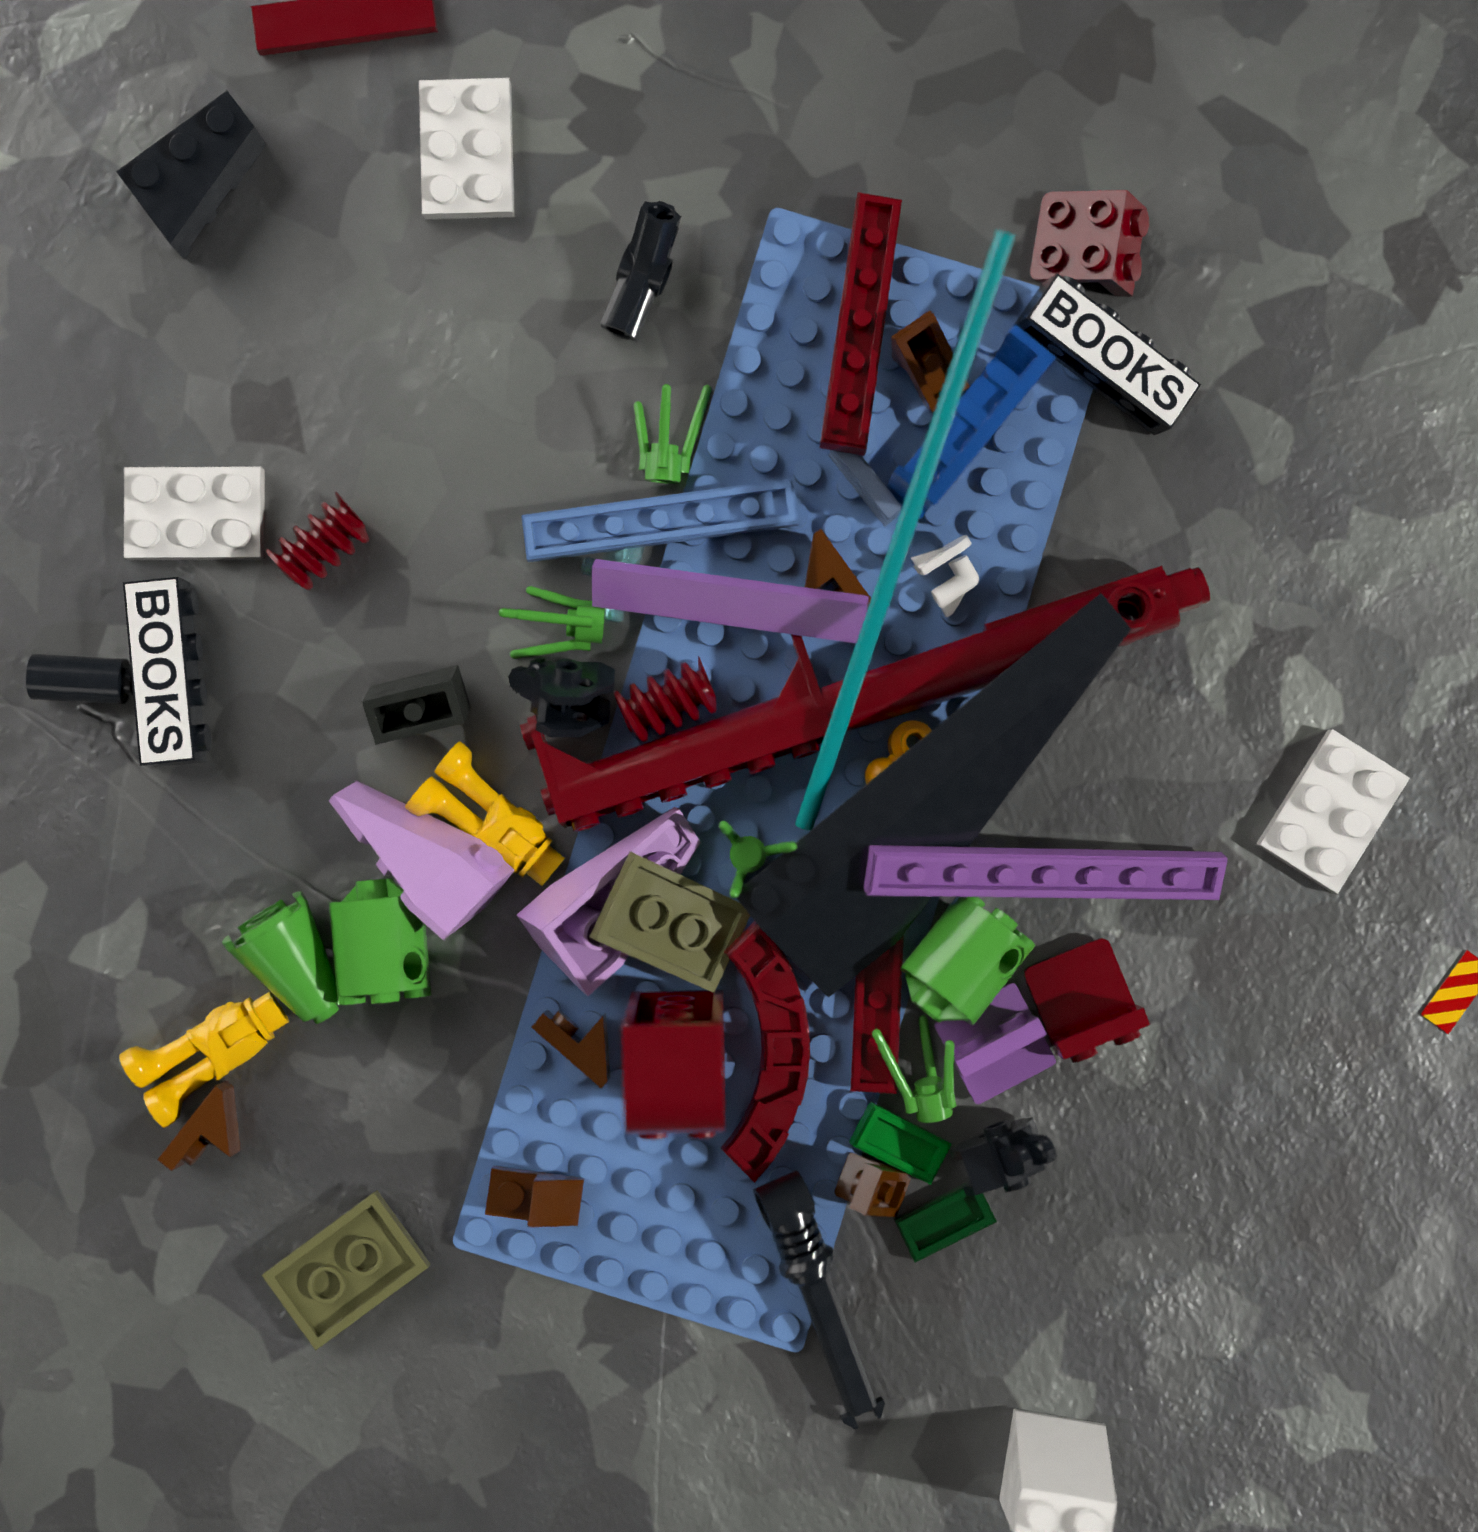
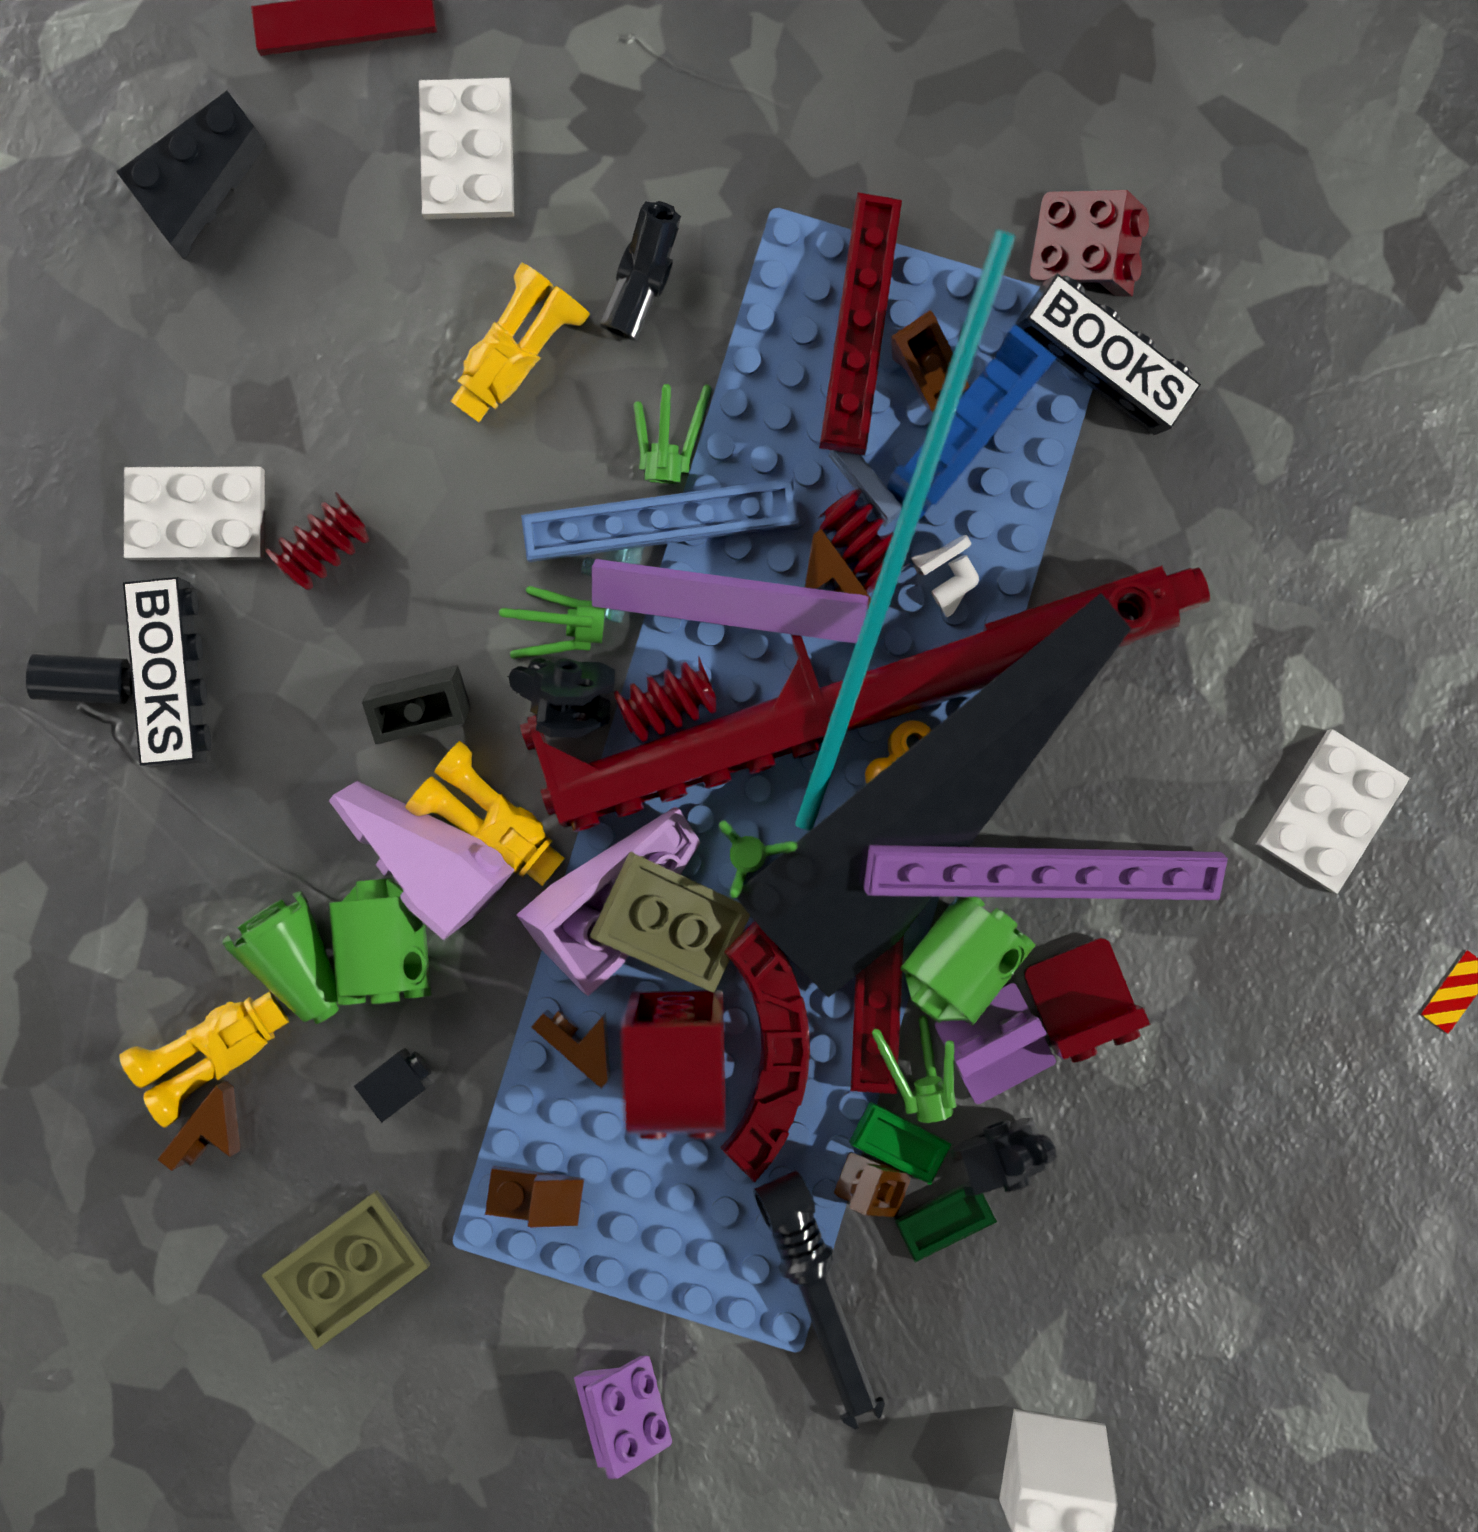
none -> black brick [354,1048,433,1123]
none -> yellow piece [450,262,590,422]
none -> medium lavender bracket [574,1356,672,1479]
none -> dark red piece [818,488,910,593]

